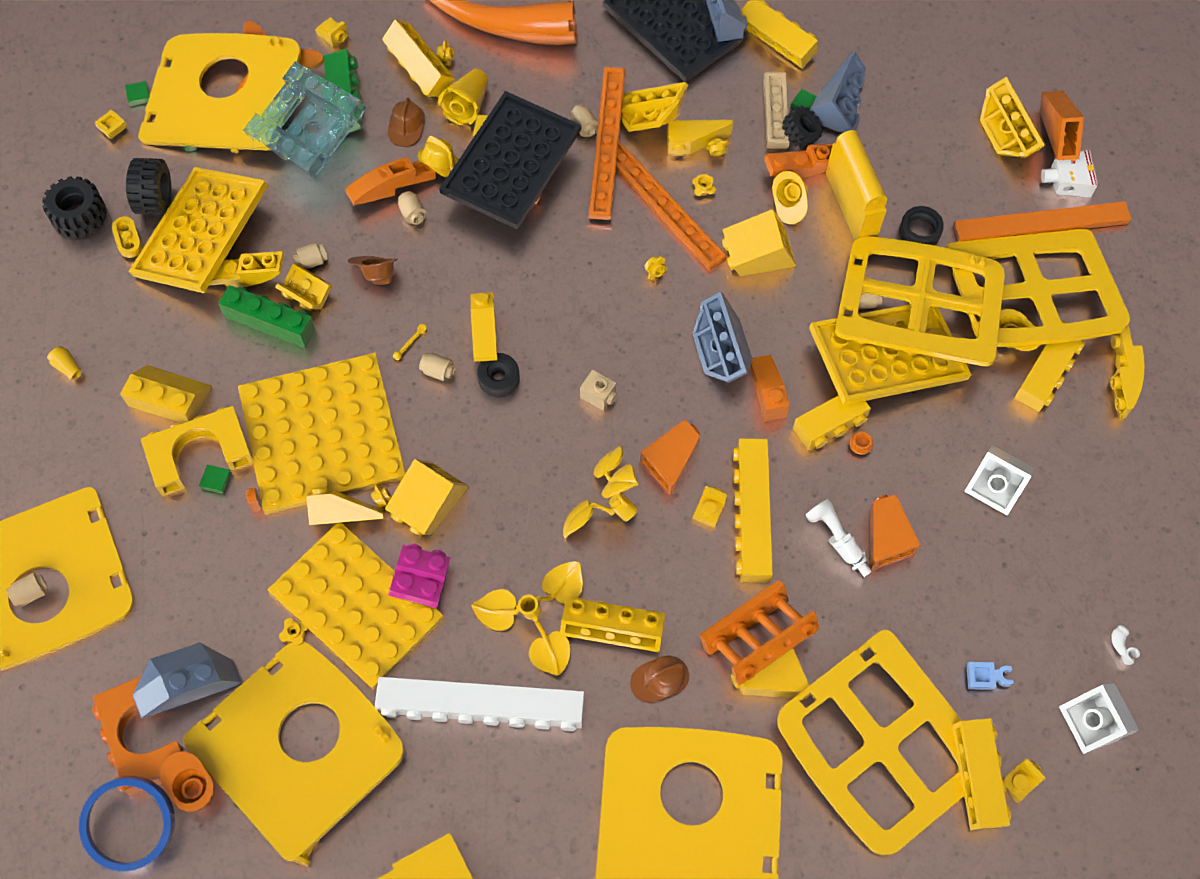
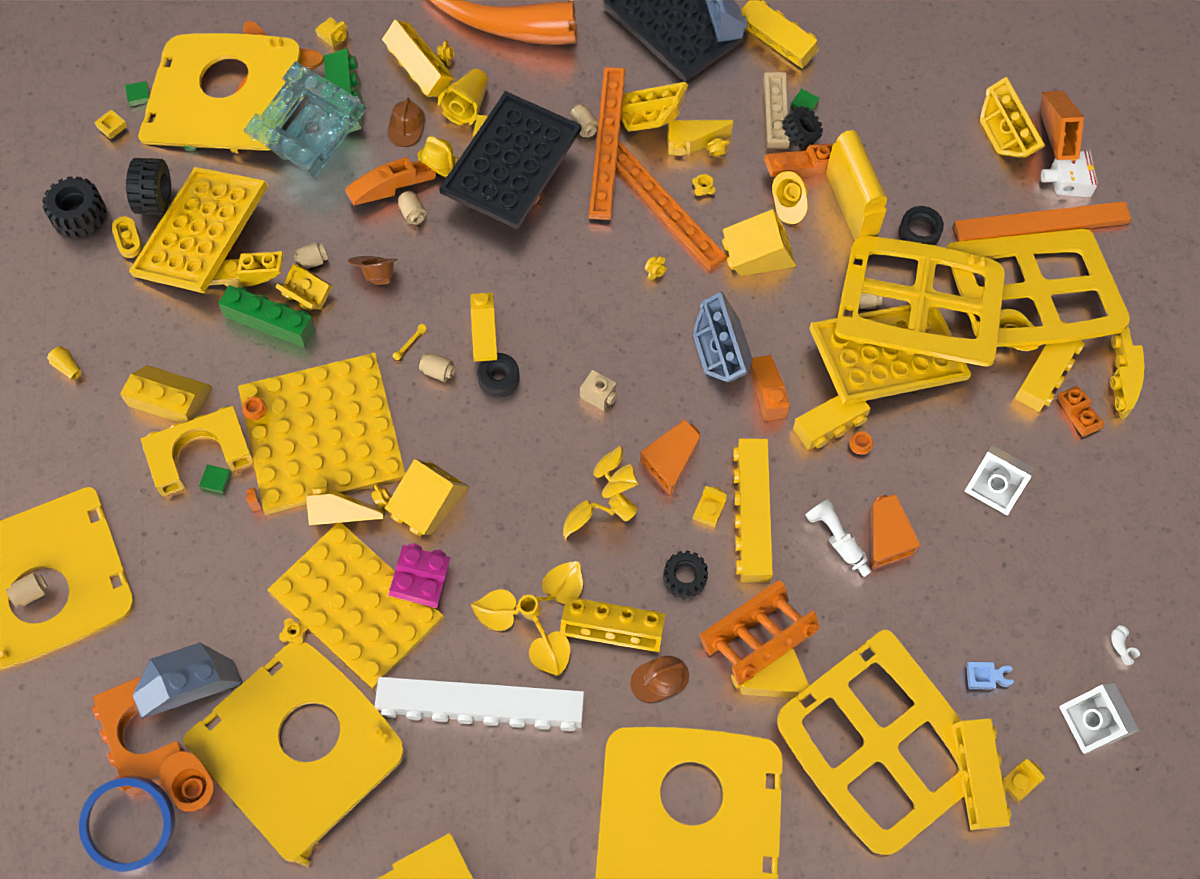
sand blue wedge [811,51,866,133] -> none
none -> orange plate [242,397,267,420]
none -> black tyre [663,550,708,598]
none -> orange slope [1057,385,1105,437]

